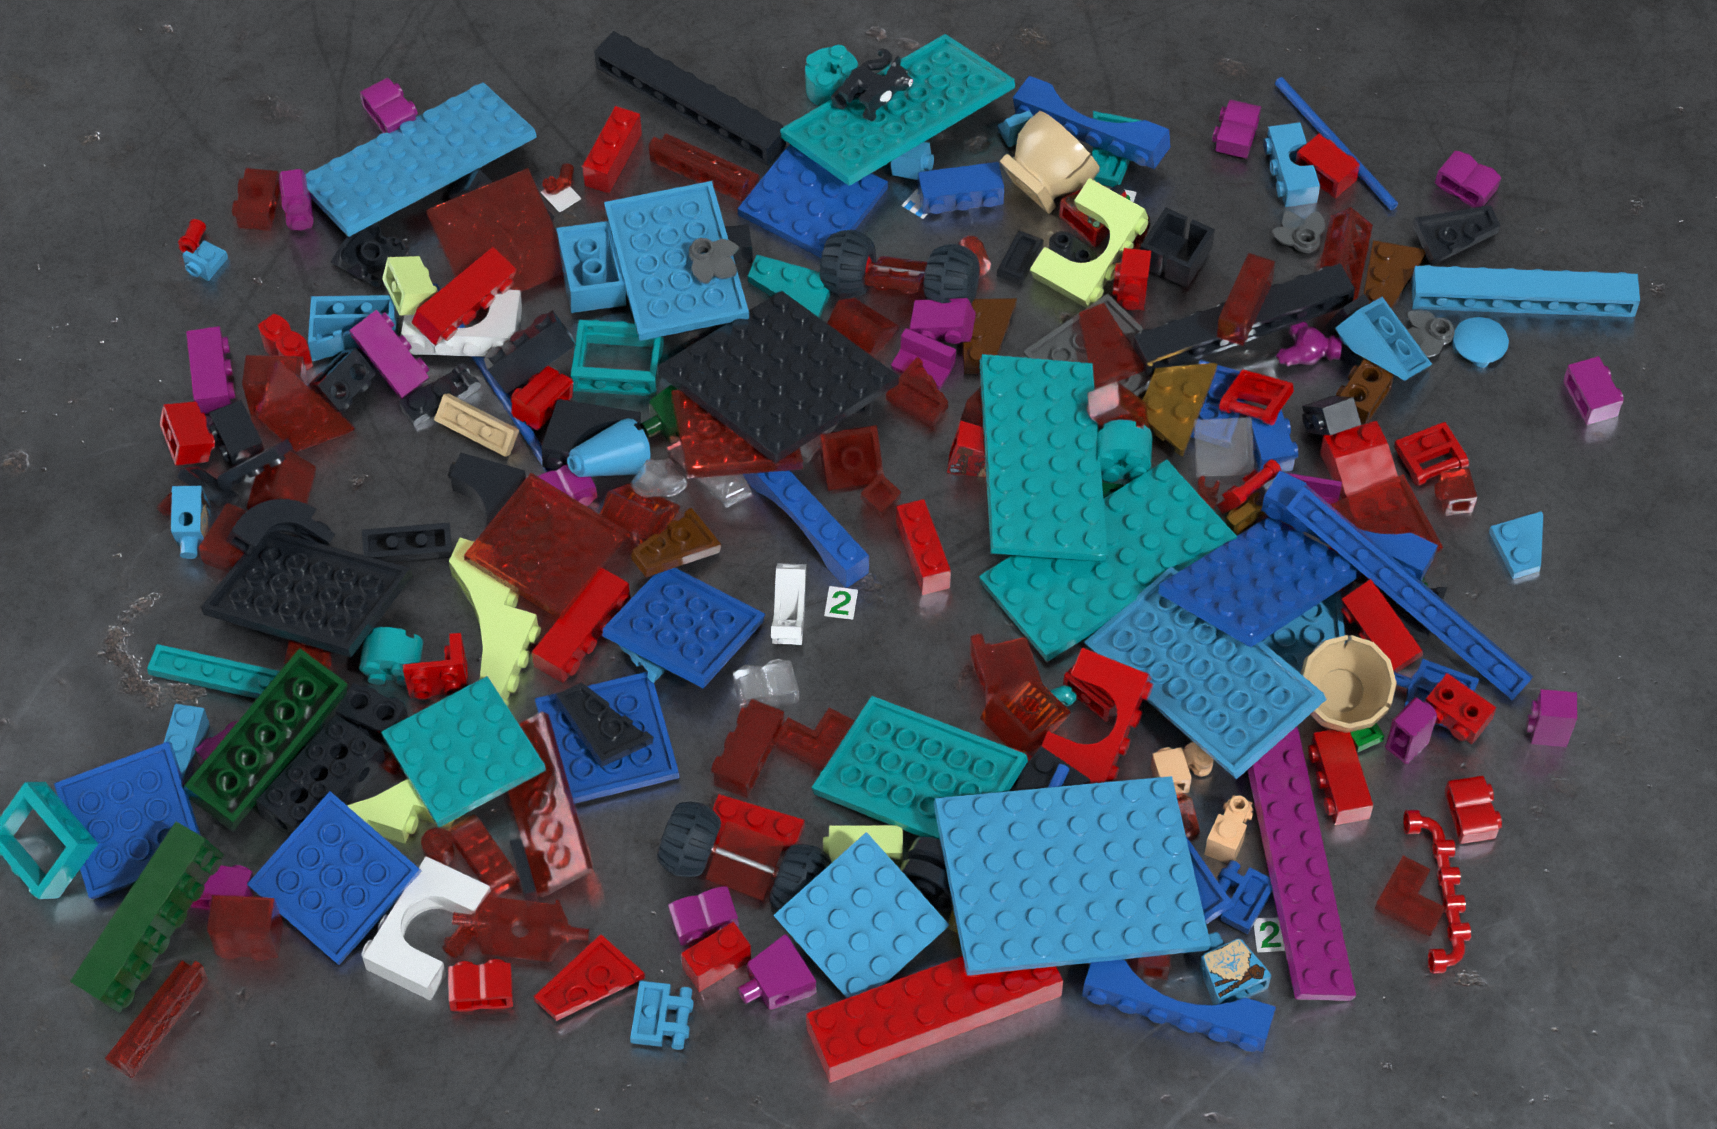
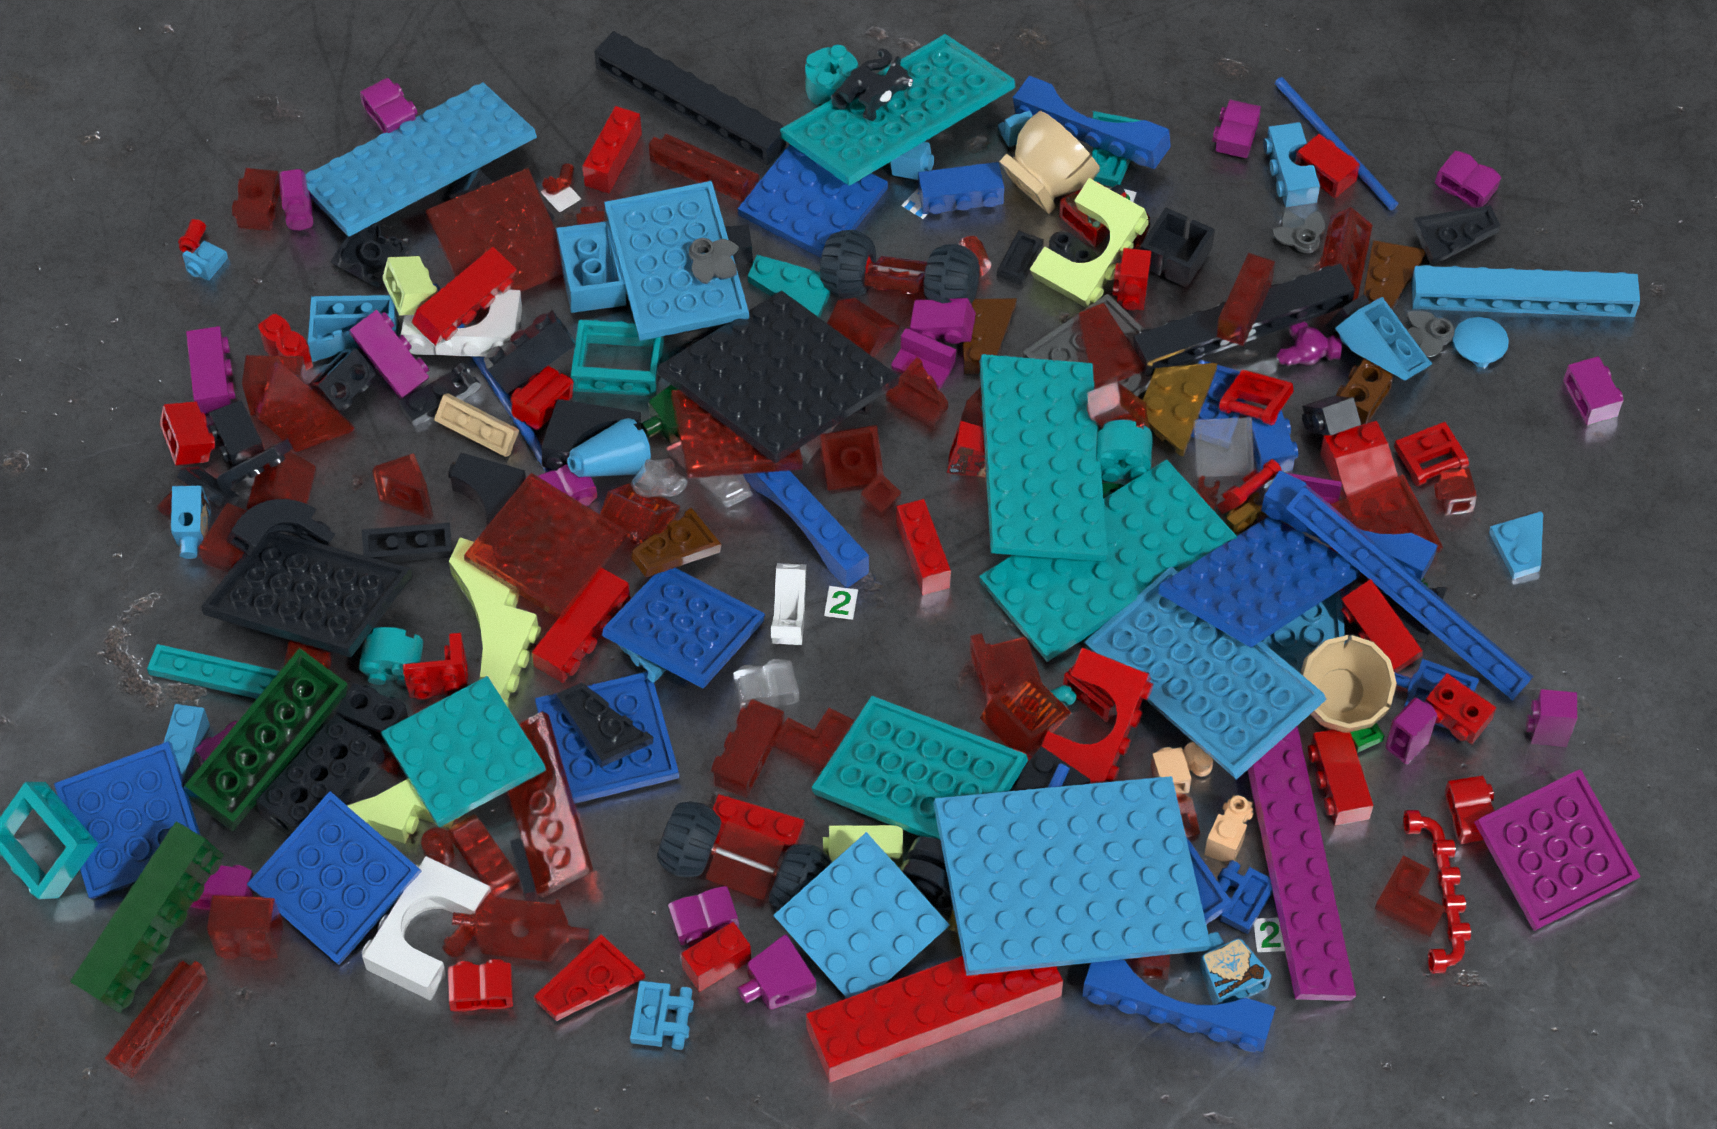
none -> clear red slope [372,453,433,520]
none -> clear red plate [575,205,605,225]
none -> magenta plate [1474,769,1641,931]

